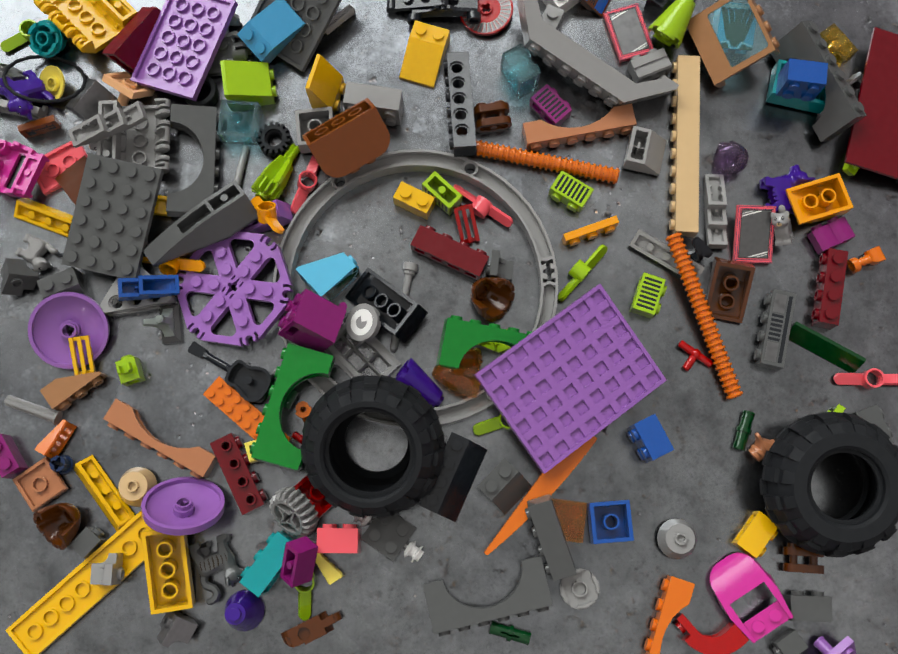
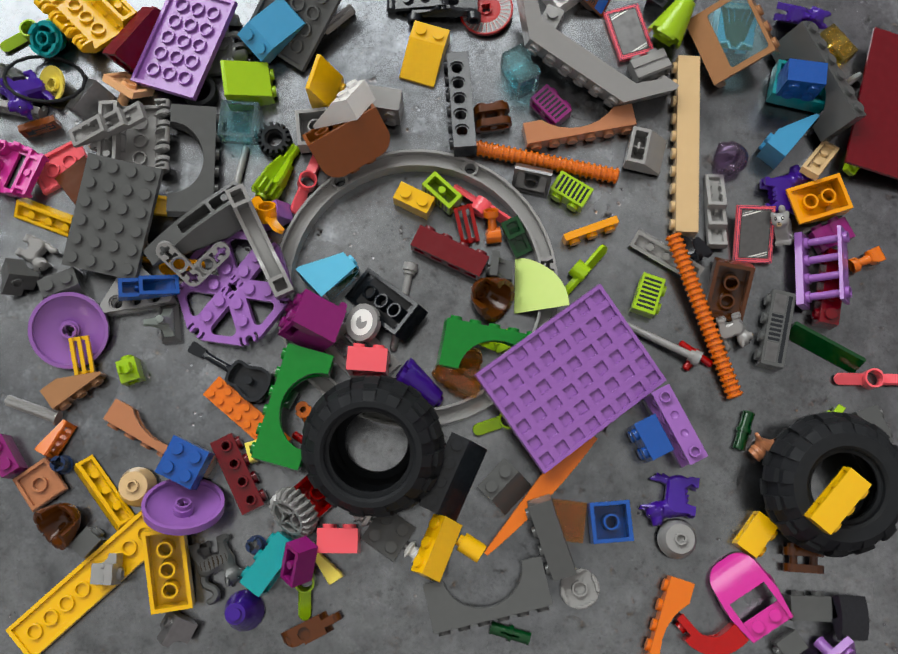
none -> blue brick [155,435,215,490]
none -> light grey beam [156,241,230,287]
none -> light grey arch [225,183,295,300]
none -> dark blue bush [245,535,267,555]
none -> white slope [313,79,376,129]
none -> coral brick [346,343,390,376]
none -> yellow brick [411,514,462,583]
none -> yellow brick [455,533,487,563]
none -> orange leg [483,208,502,244]
none -> dark green slope [500,215,533,259]
none -> flat silver slope [512,163,553,199]
none -> yellowish green sticker [514,258,569,314]
none -> light grey piece [627,322,703,367]
none -> dark purple animal [639,472,700,526]
none -> medium lavender fence [643,384,708,468]
none -> light grey animal [716,311,753,352]
none -> dark azure slope [757,113,820,169]
none -> dark purple animal [773,2,831,29]
none -> medium lavender fence [794,225,852,310]
none -> tan plate [799,141,840,181]
none -> yellow brick [803,466,872,535]
none -> black slope [832,594,869,641]

